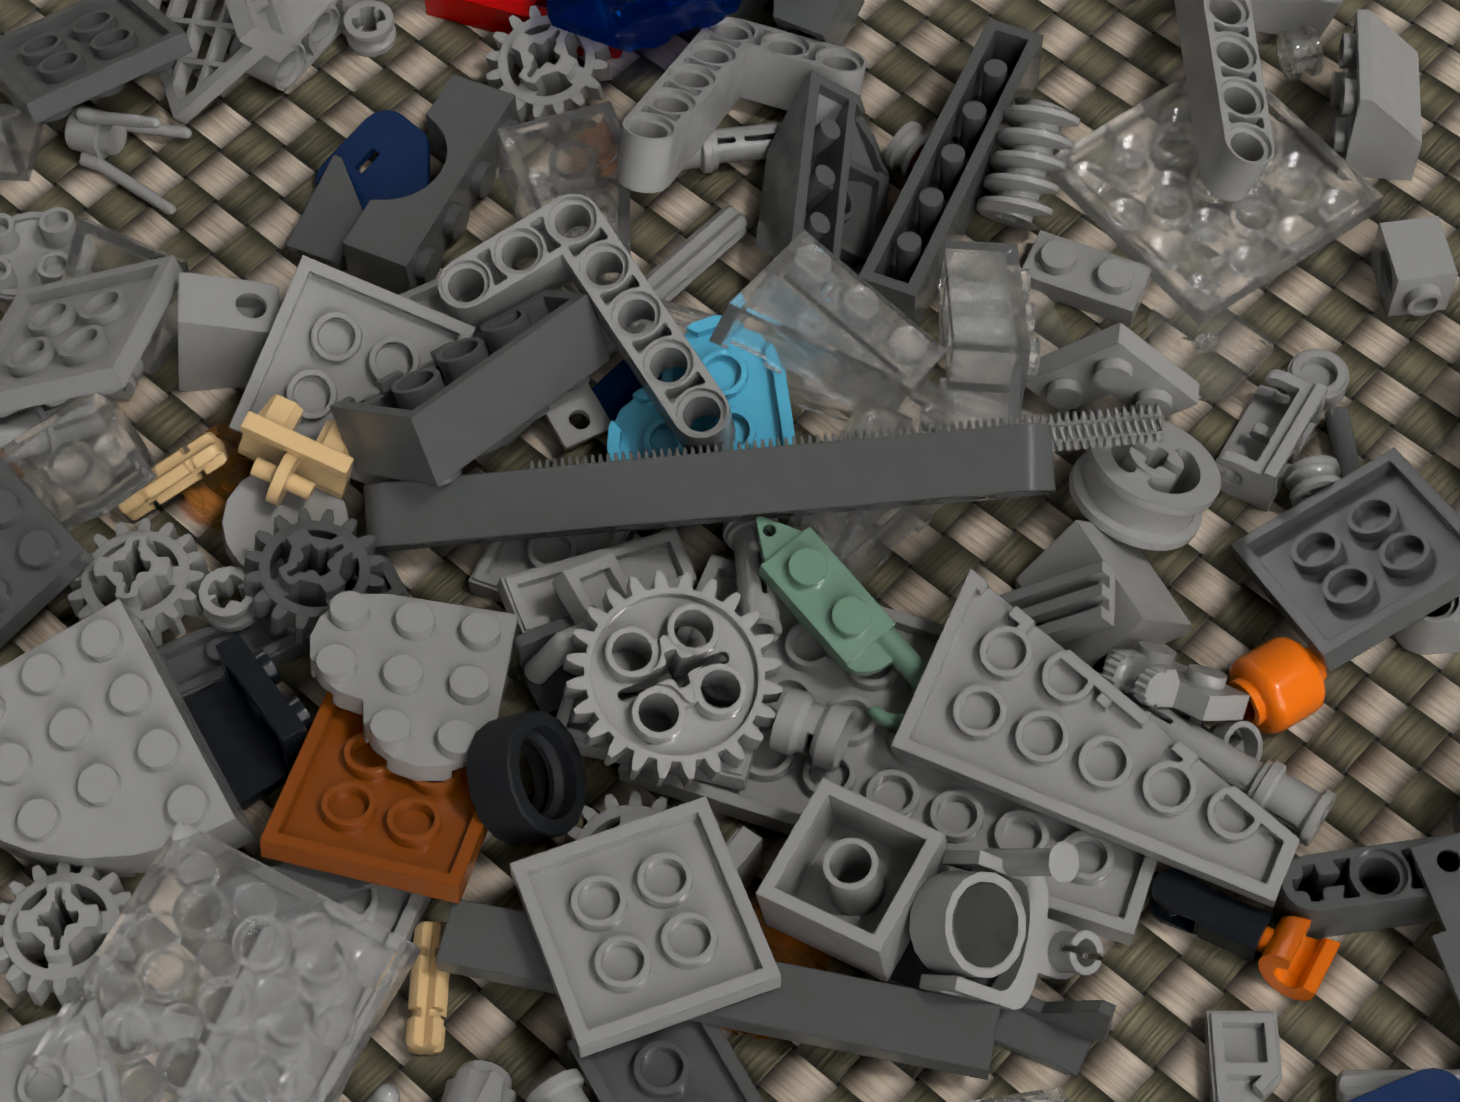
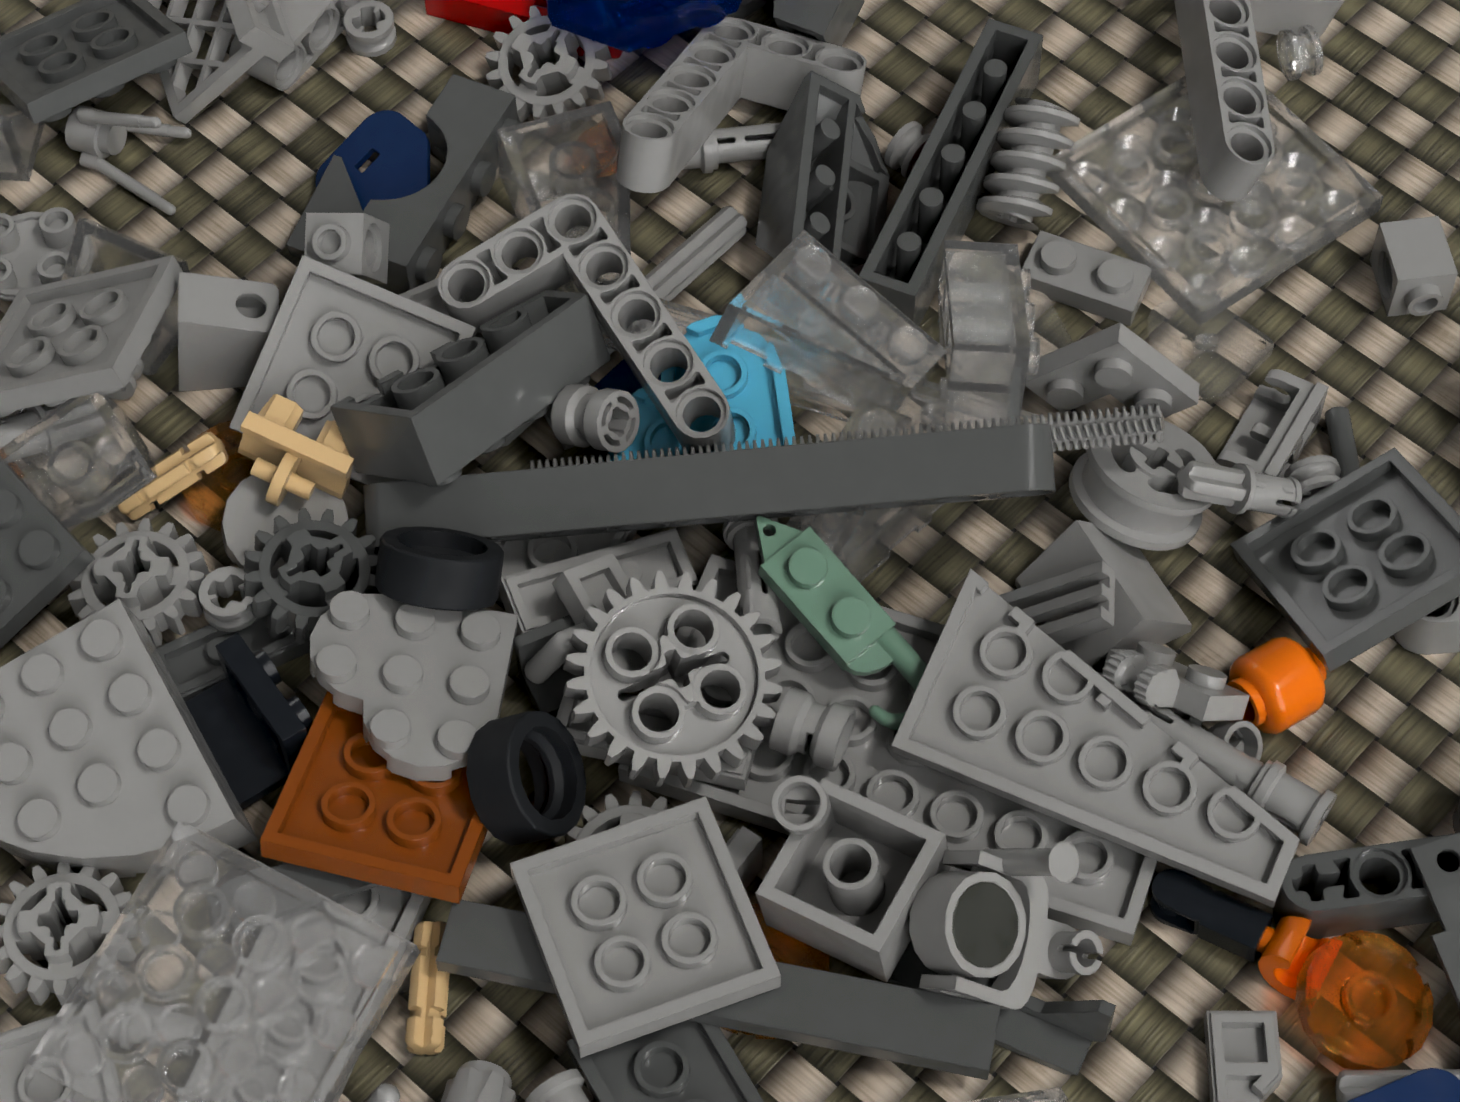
light grey tile [1286,349,1350,411] -> none
light grey slope [1329,9,1422,180] -> none
none -> light grey brick [304,213,390,284]
none -> black tyre [374,527,504,611]
none -> light grey wheel [551,383,640,453]
none -> light grey hinge [771,775,830,835]
none -> light grey axle [1176,461,1302,519]
none -> clear orange tile [1295,930,1434,1070]

